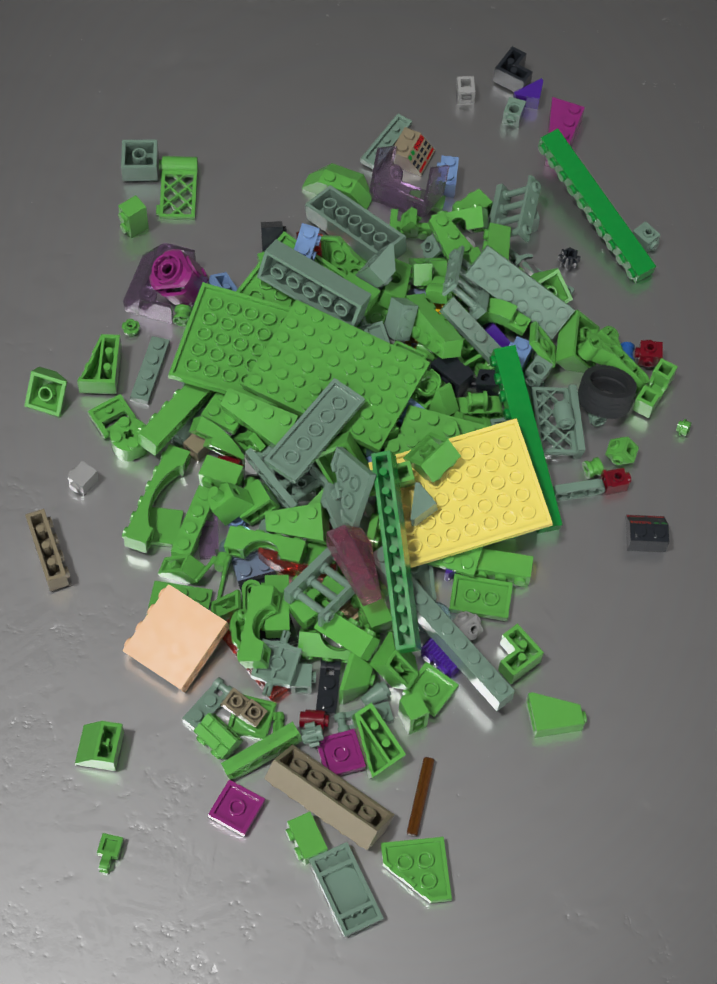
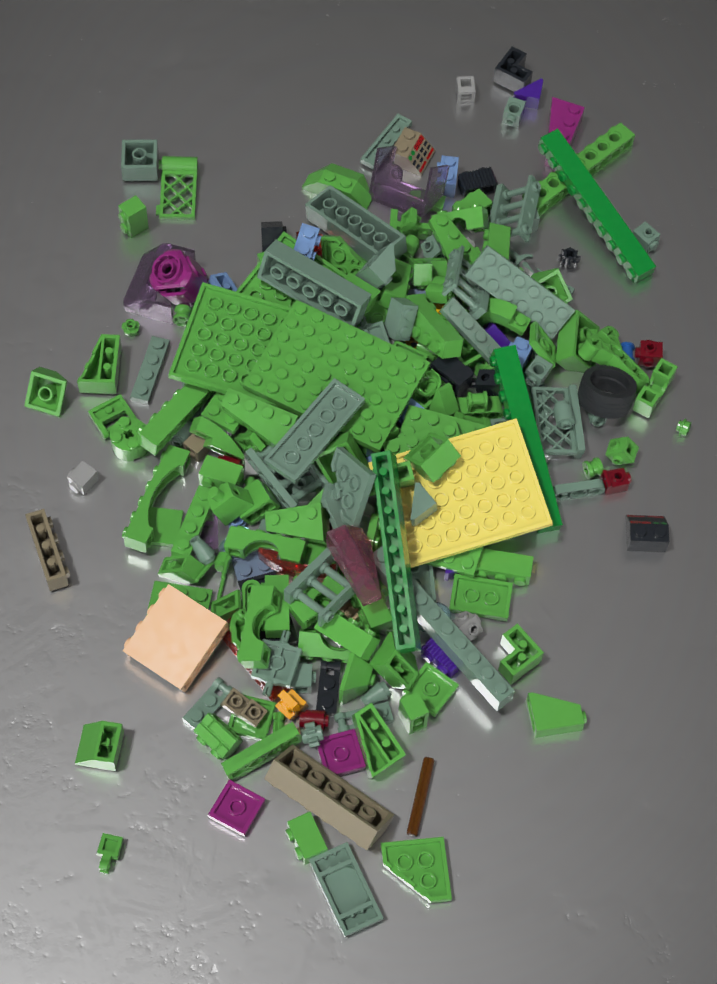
none -> sand green cone [190,535,216,565]
none -> light orange brick [275,689,309,720]
none -> bright green brick [399,235,420,262]
none -> black brick [457,167,498,199]
none -> bright green brick [522,122,635,216]

